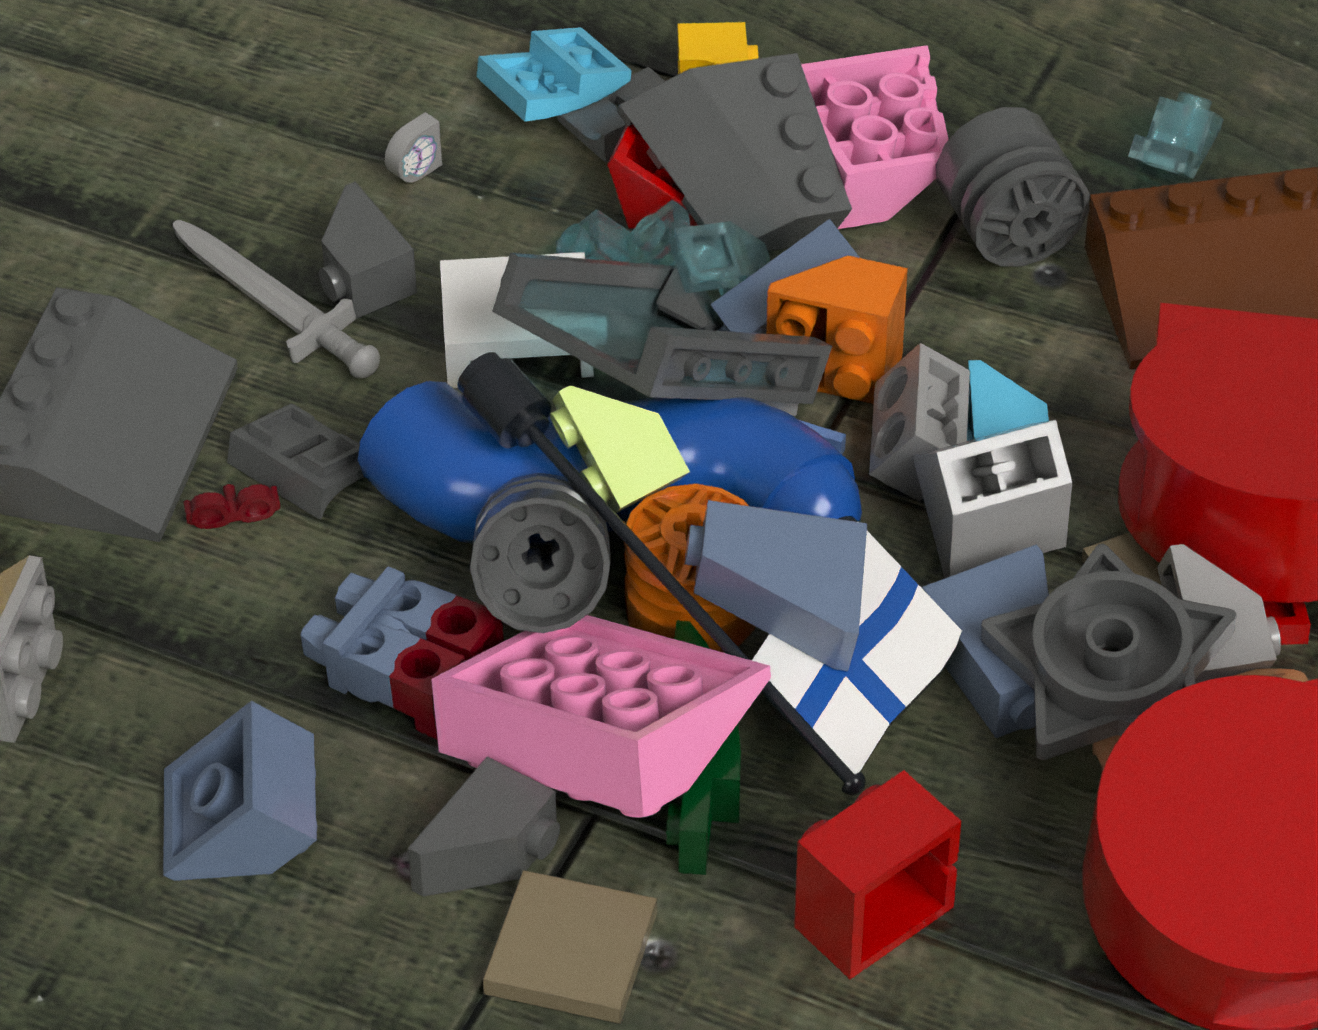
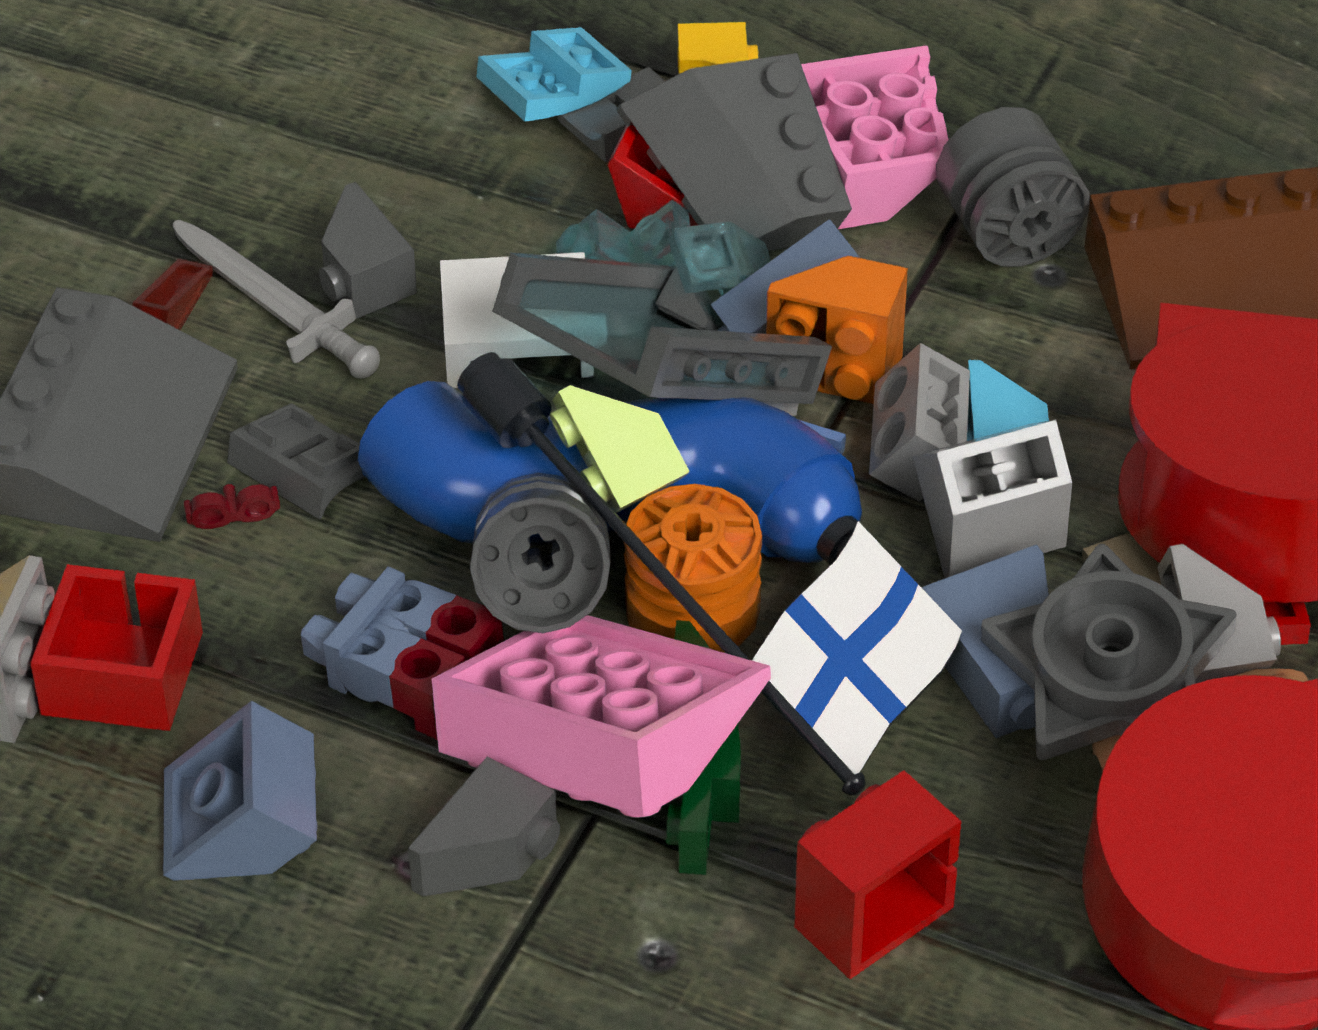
light grey tile [384,112,442,182] -> none
dark tan tile [483,870,657,1024] -> none
sand blue slope [685,500,867,671] -> none
clear light blue slope [1128,92,1224,179] -> none
none -> red piece [31,564,203,731]
none -> clear red piece [132,259,213,330]

